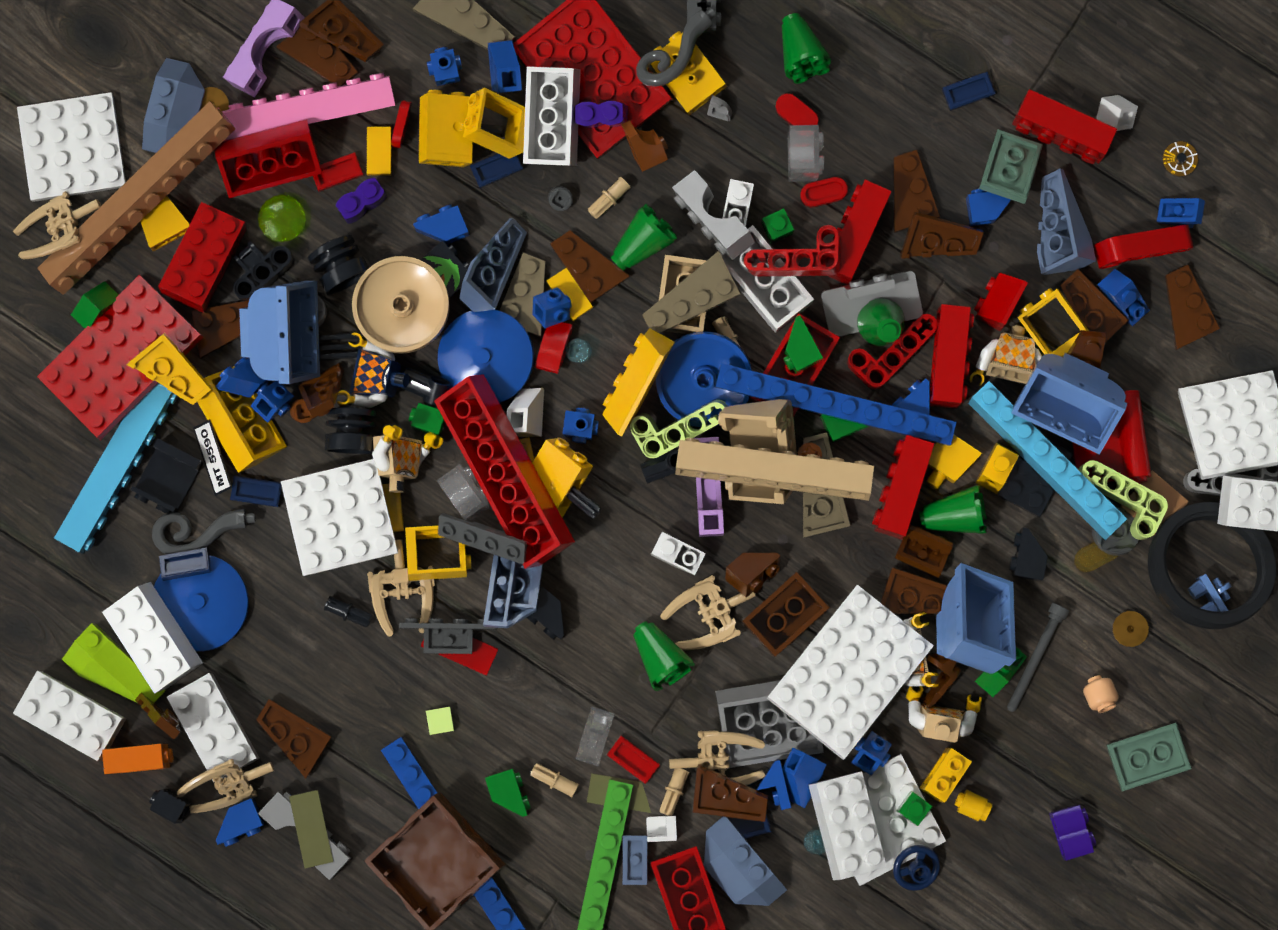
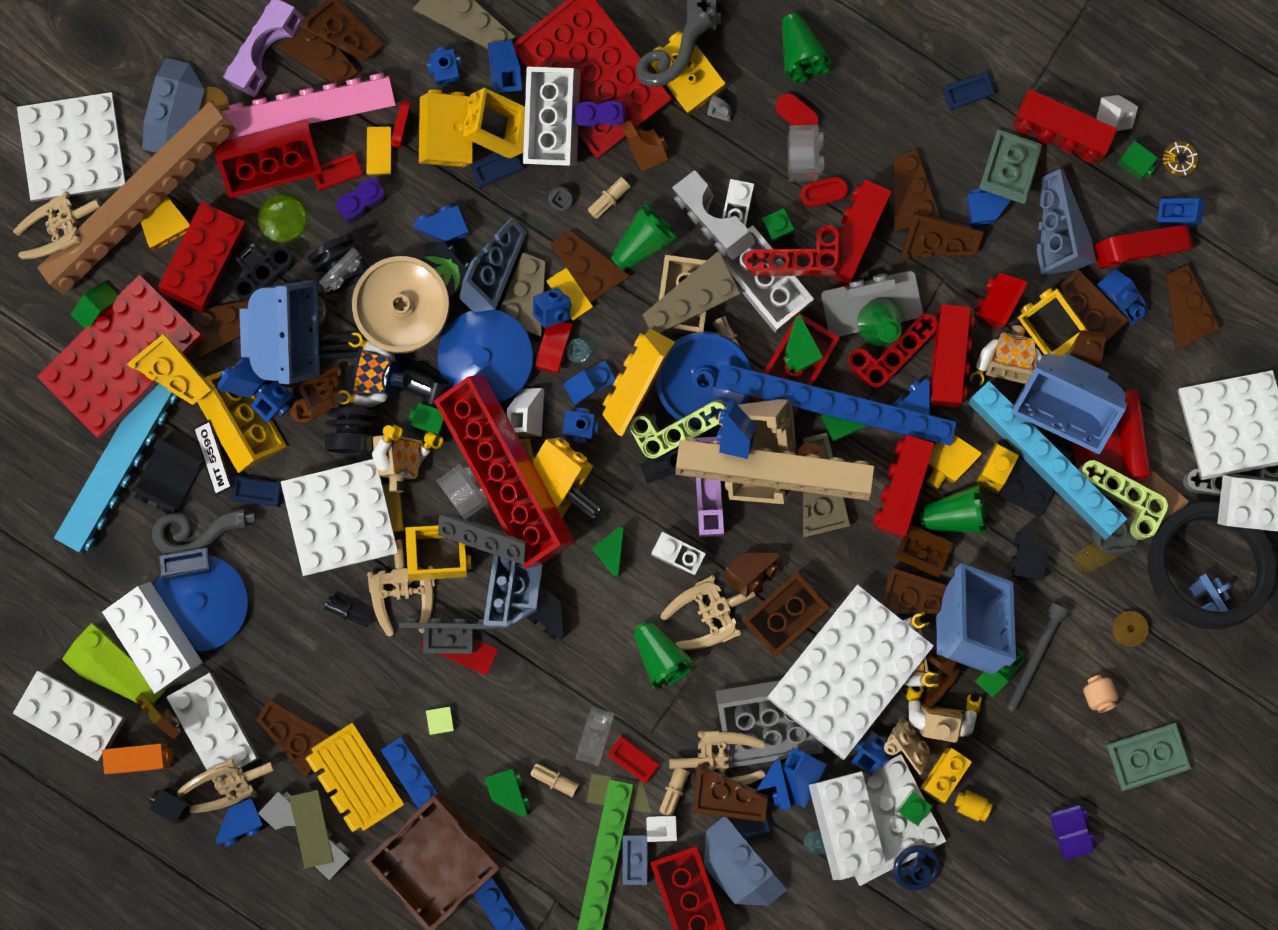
none -> yellow hinge [305,722,404,832]
none -> clear plate [319,247,362,292]
none -> blue slope [563,361,616,405]
none -> green slope [592,527,624,577]
none -> blue slope [717,400,756,459]
none -> tan hinge [884,716,930,775]
none -> green brick [1117,141,1157,181]

